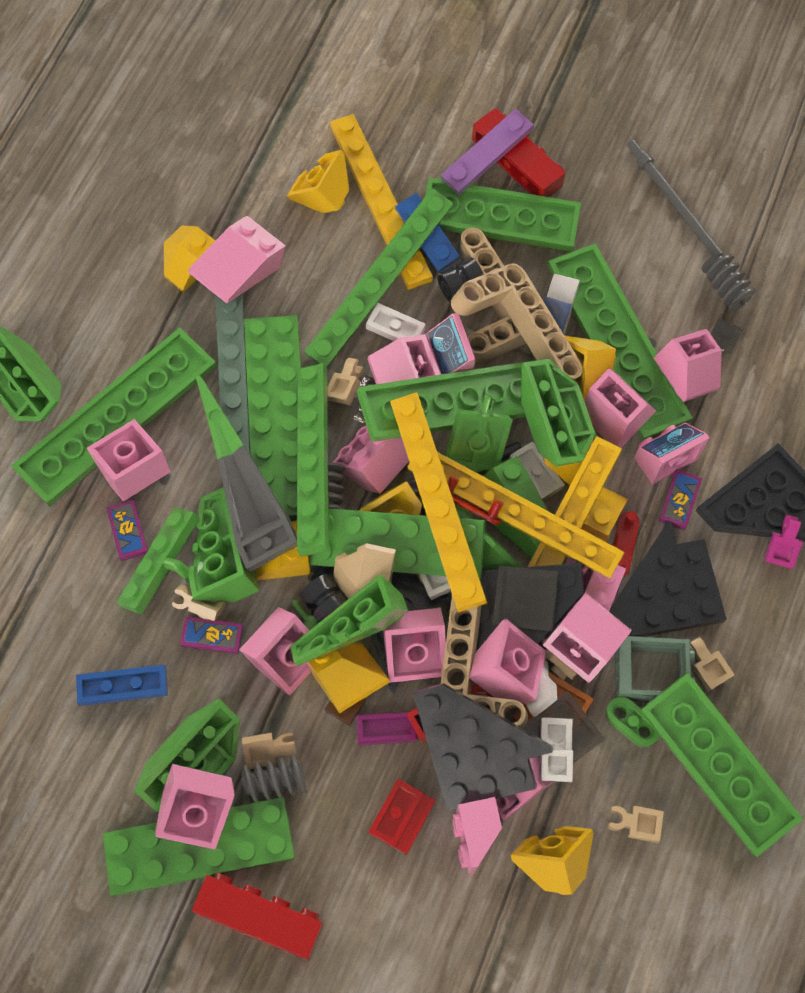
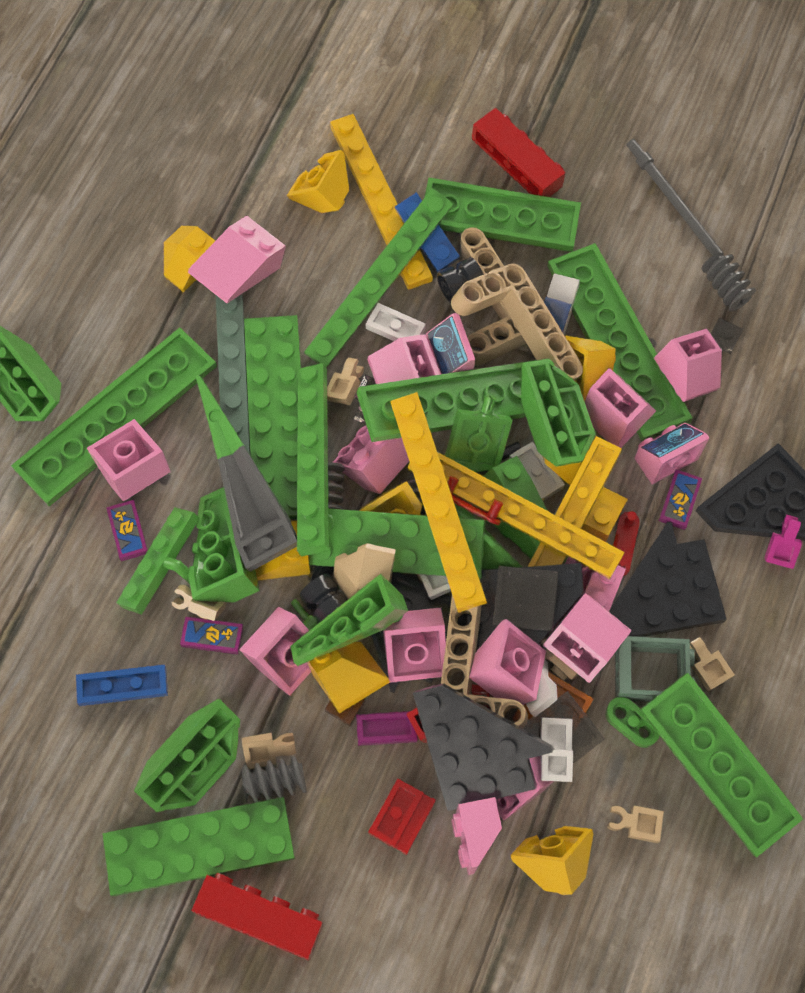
bright pink slope [155,764,235,849] -> none
medium lavender plate [441,109,534,195] -> none

